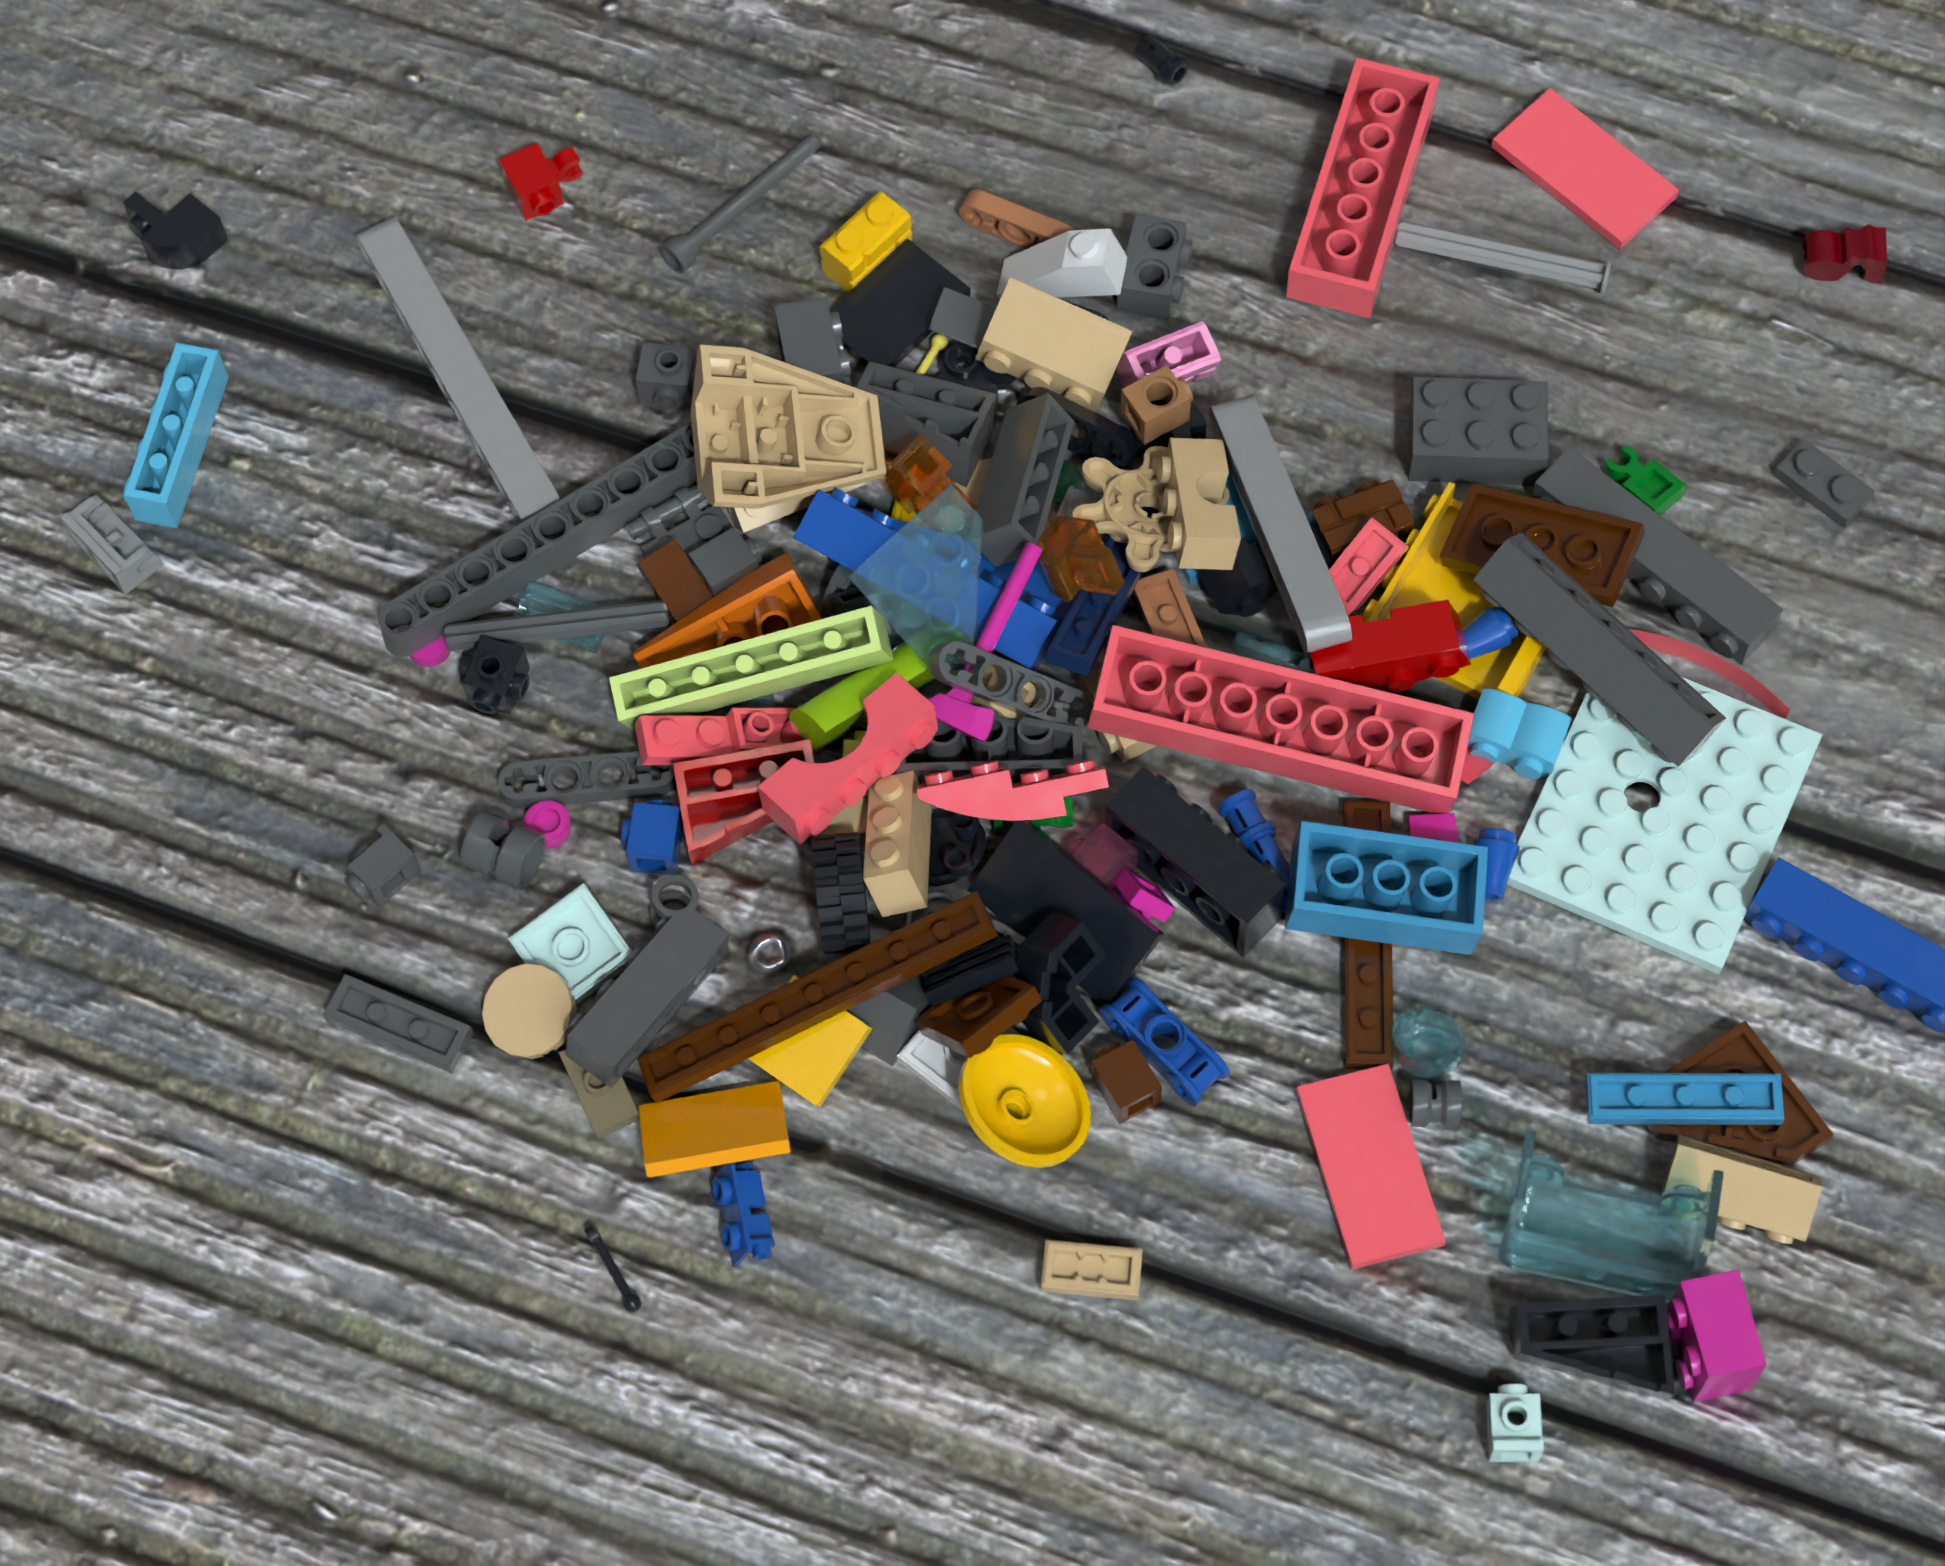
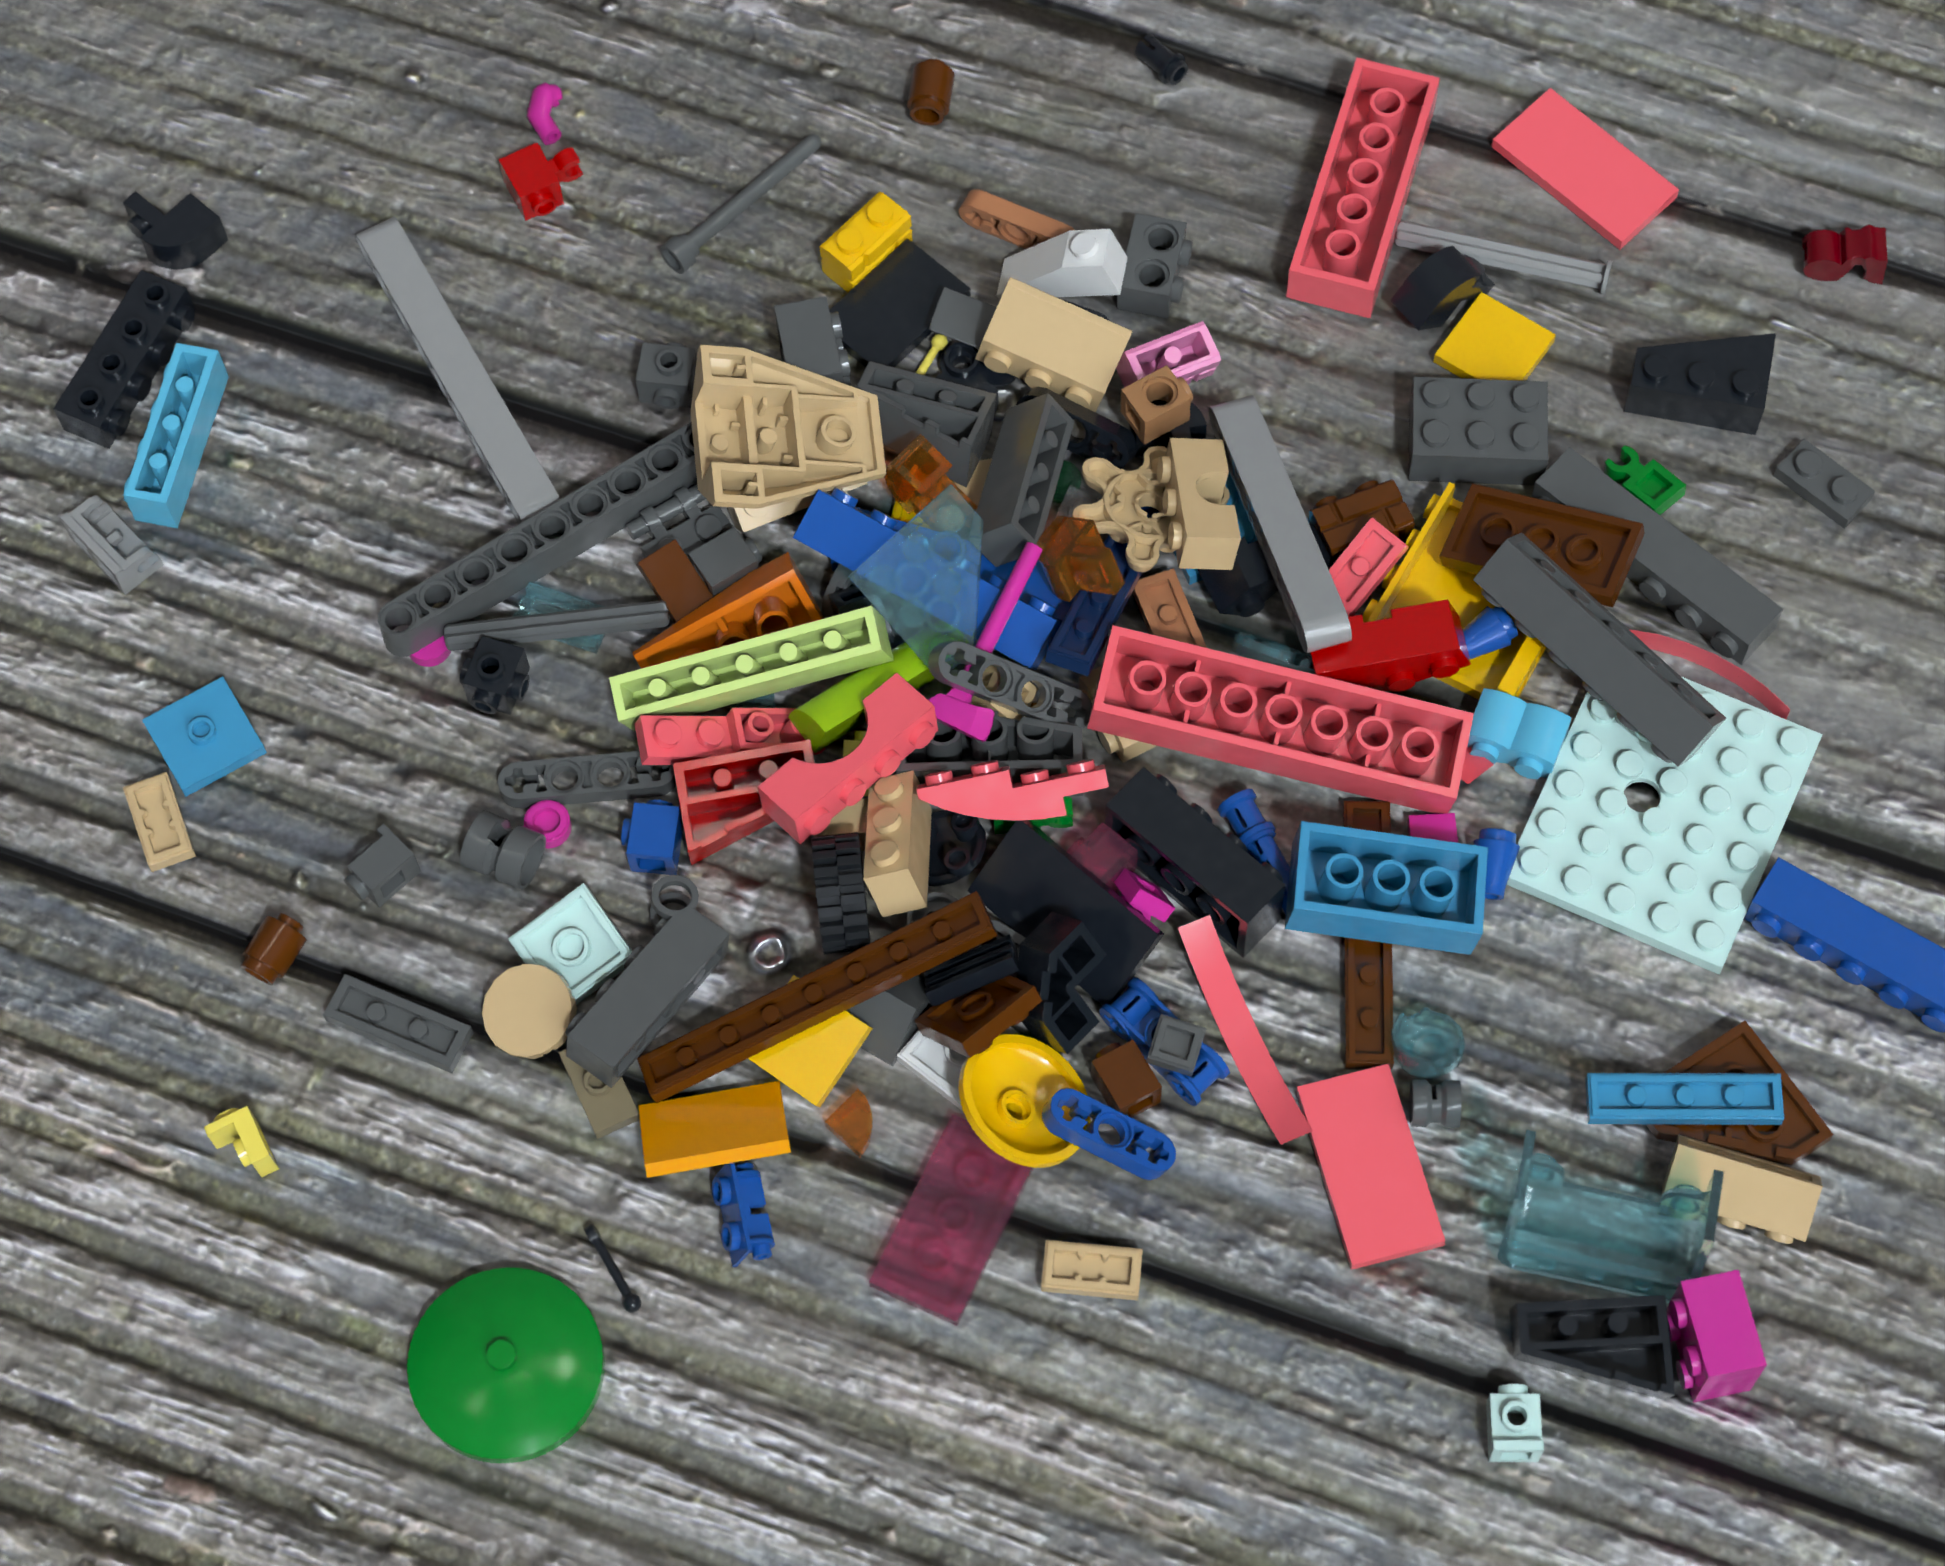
none -> black brick [53,270,196,449]
none -> tan plate [123,772,196,872]
none -> dark azure plate [142,676,267,797]
none -> light yellow bracket [204,1106,279,1177]
none -> reddish brown brick [240,913,307,986]
none -> green dish [407,1268,605,1464]
none -> dark pink arm [526,82,563,145]
none -> clear orange tile [825,1089,873,1158]
none -> clear pink tile [869,1114,1034,1326]
none -> reddish brown brick [907,59,955,126]
none -> blue beam [1042,1088,1176,1180]
none -> dark grey tile [1146,1014,1207,1077]
none -> coral sticker [1178,915,1313,1145]
none -> black brick [1390,245,1495,331]
none -> yellow tile [1433,292,1556,381]
none -> black wedge [1624,333,1776,435]

